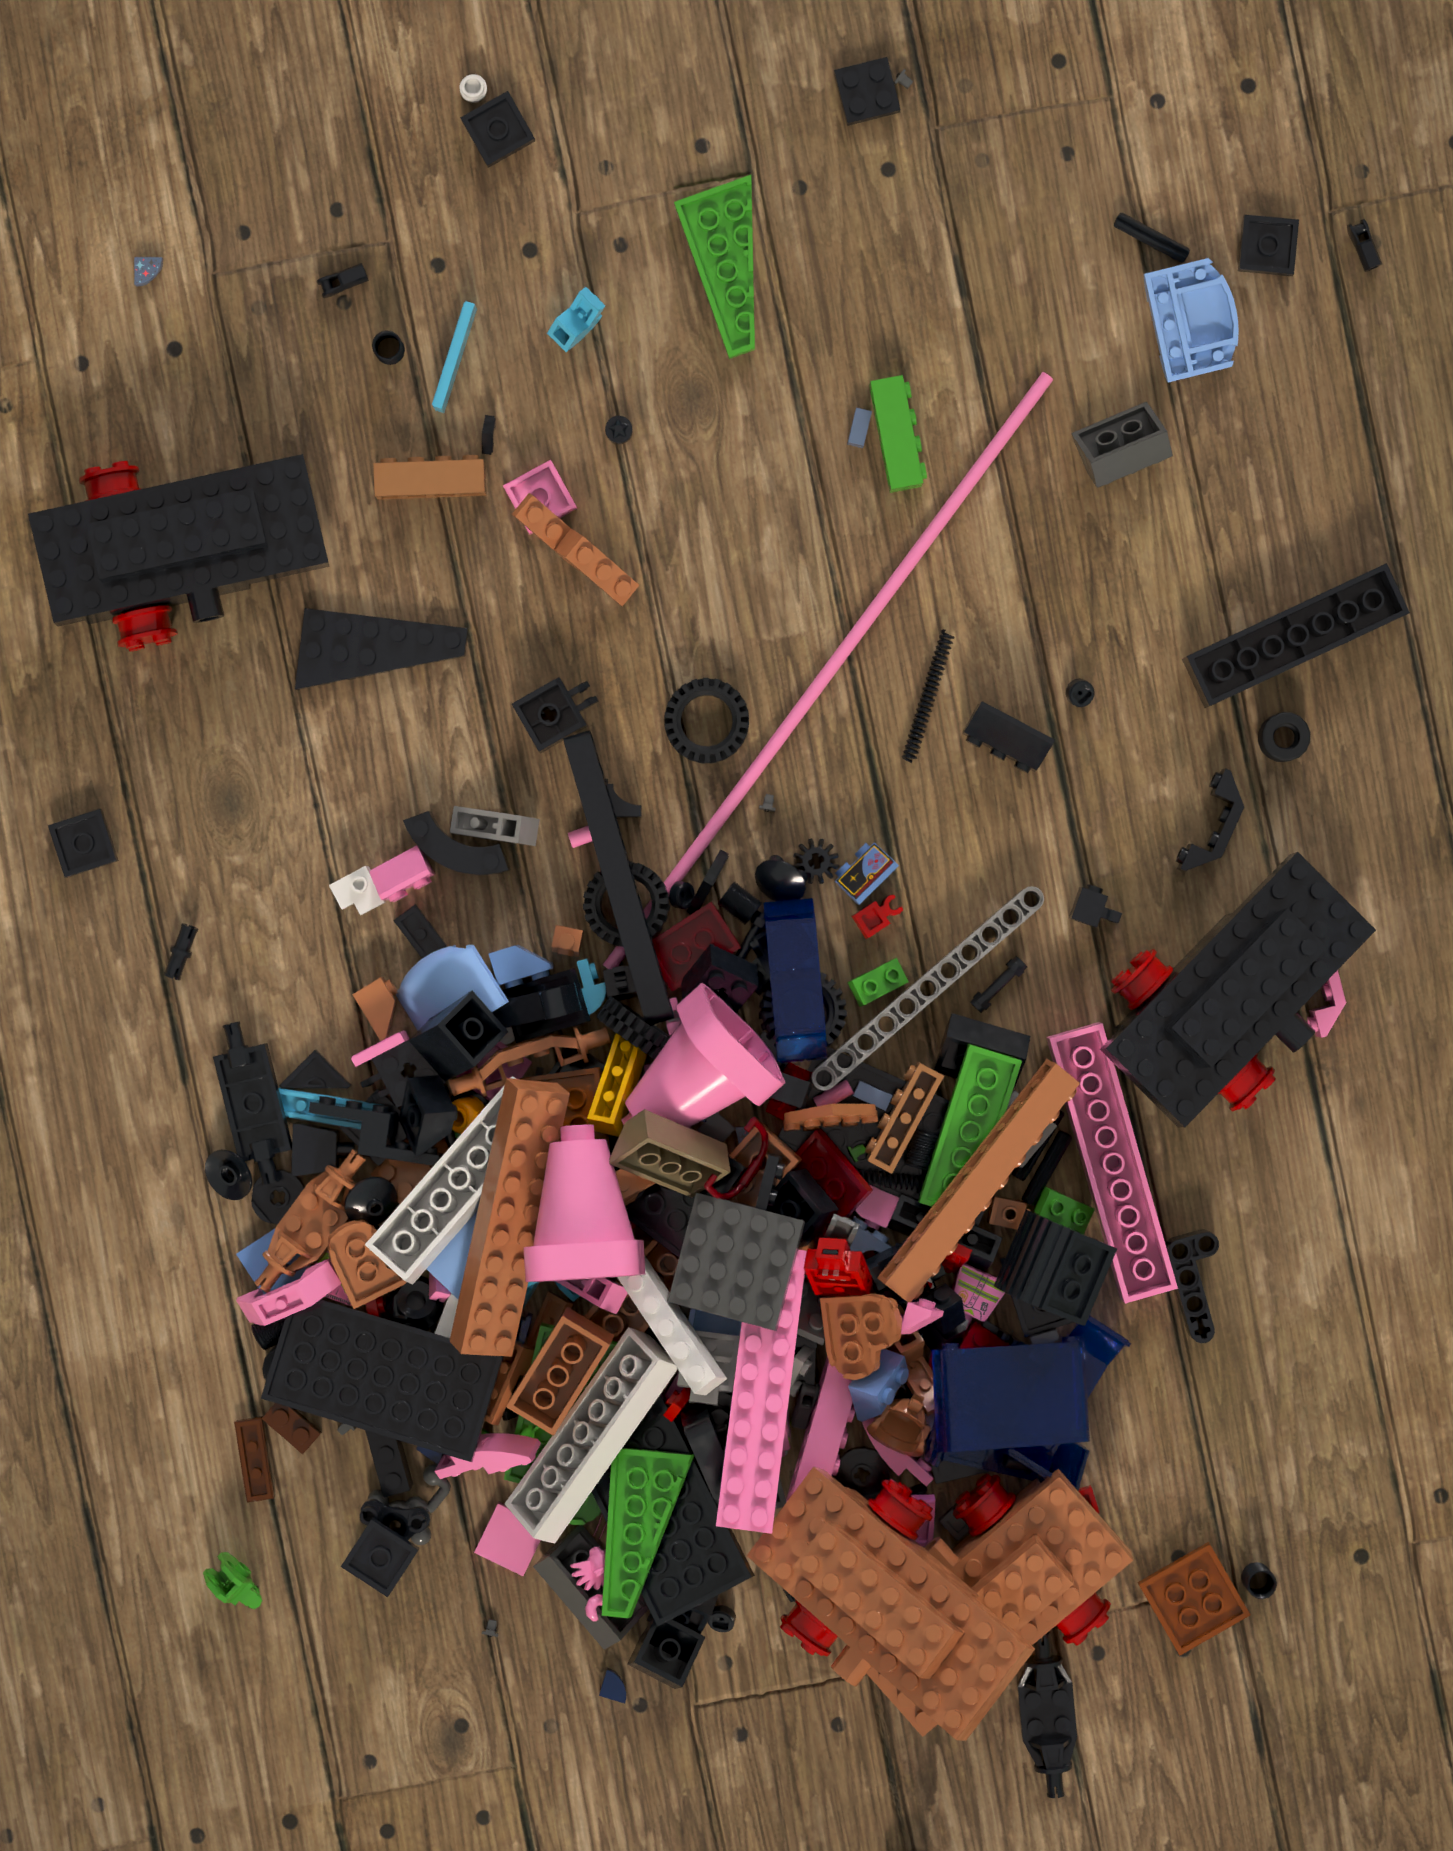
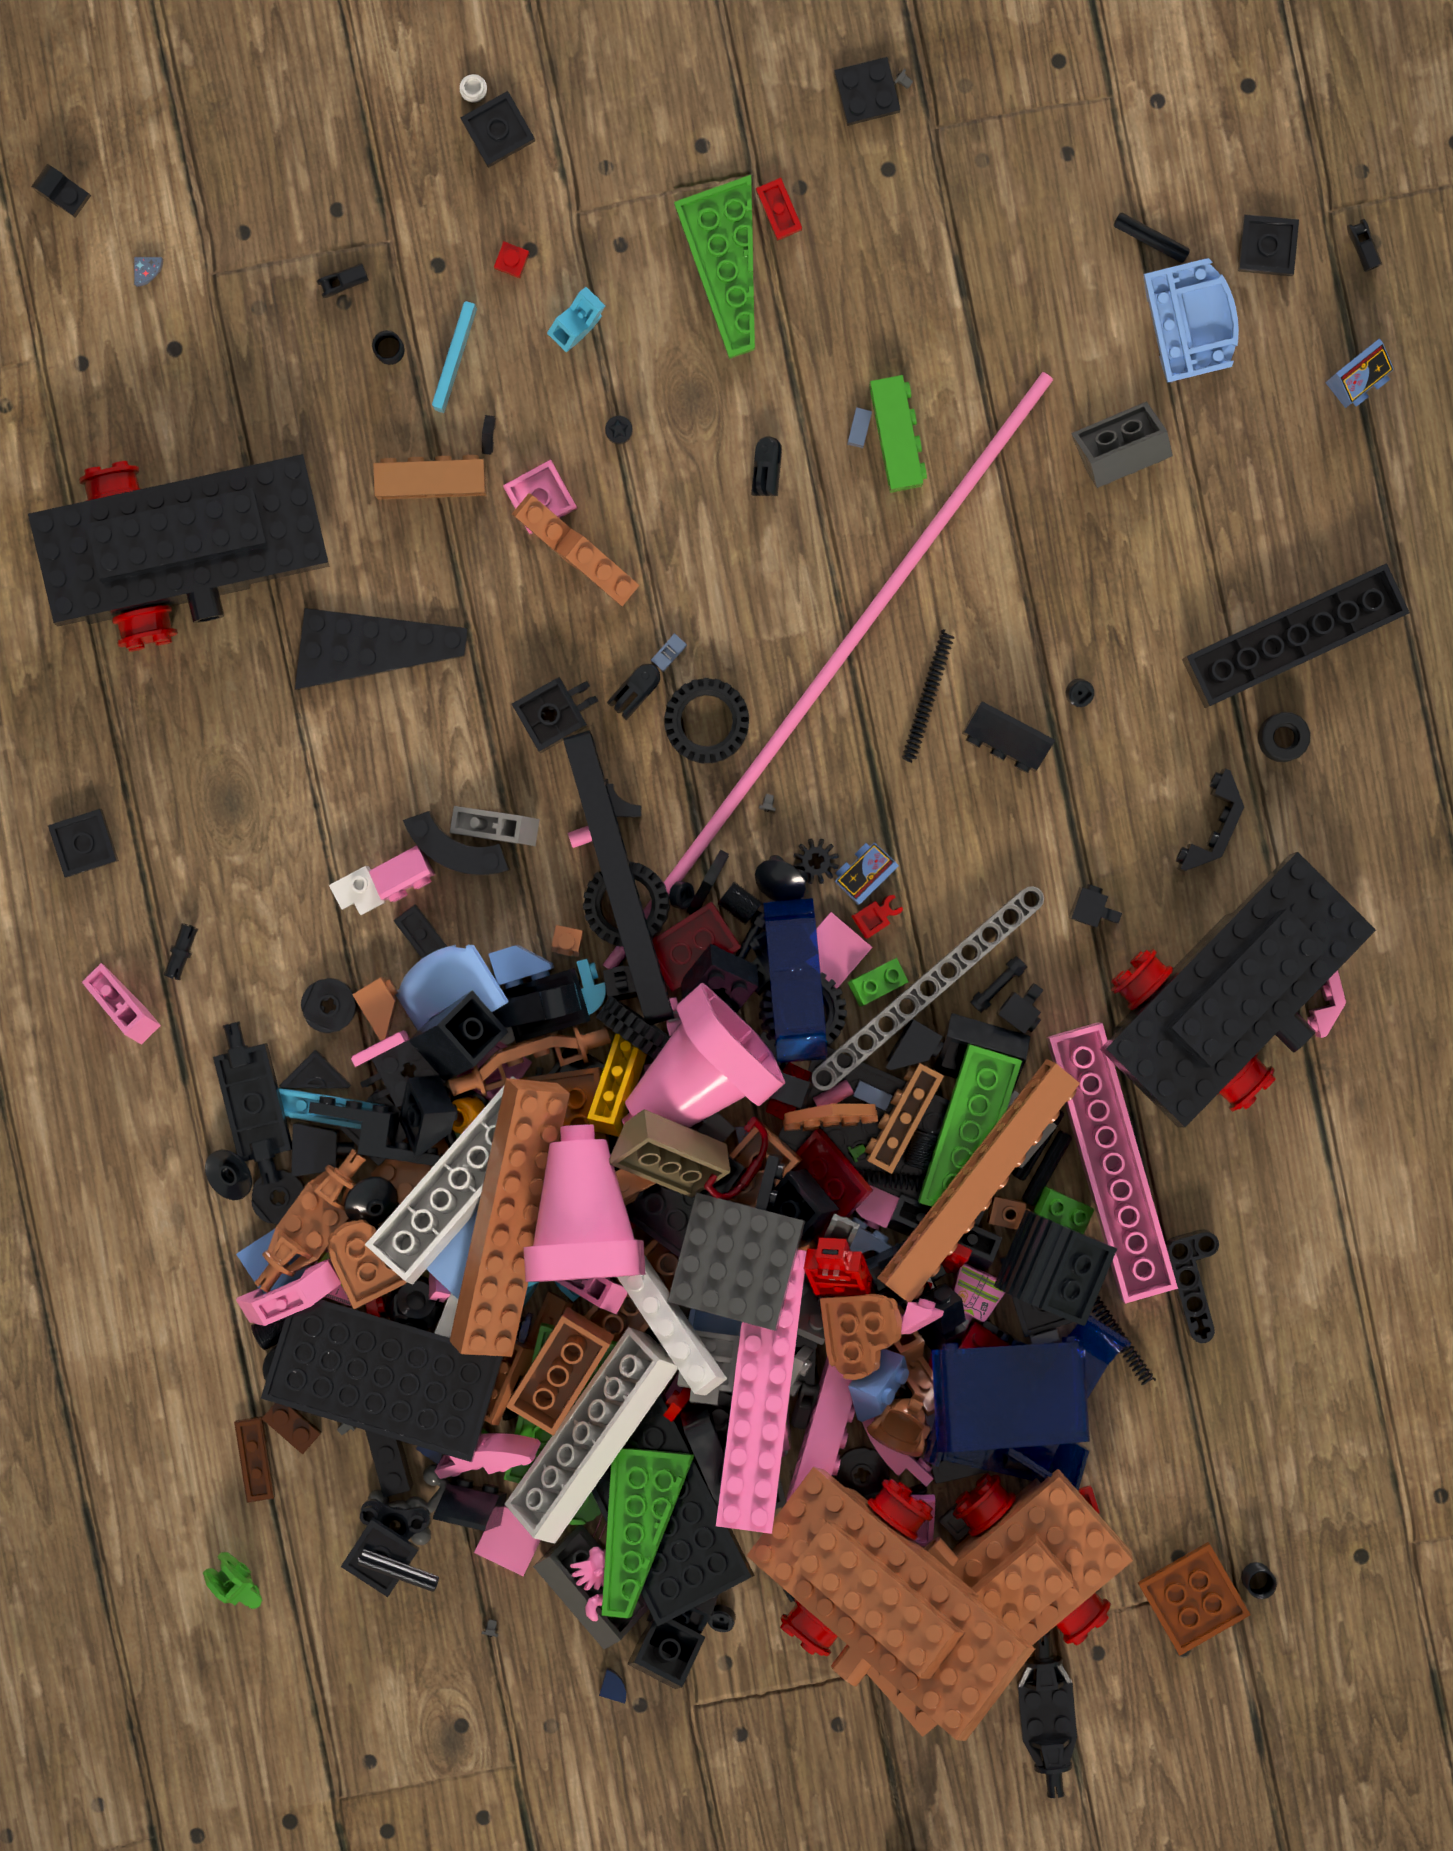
none -> black brick [31,164,91,218]
none -> bright pink slope [82,963,161,1045]
none -> black plate [301,978,357,1033]
none -> black axle [357,1549,439,1592]
none -> black slope [433,1478,507,1531]
none -> red plate [494,241,530,278]
none -> black arm [607,664,660,720]
none -> sand blue piece [651,633,687,672]
none -> black arm [751,436,782,496]
none -> red plate [756,178,802,241]
none -> bright pink tile [805,912,873,989]
none -> black slope [883,1019,944,1070]
none -> black brick [996,983,1043,1034]
none -> black piece [1092,1296,1156,1385]
none -> slope [1325,339,1394,408]

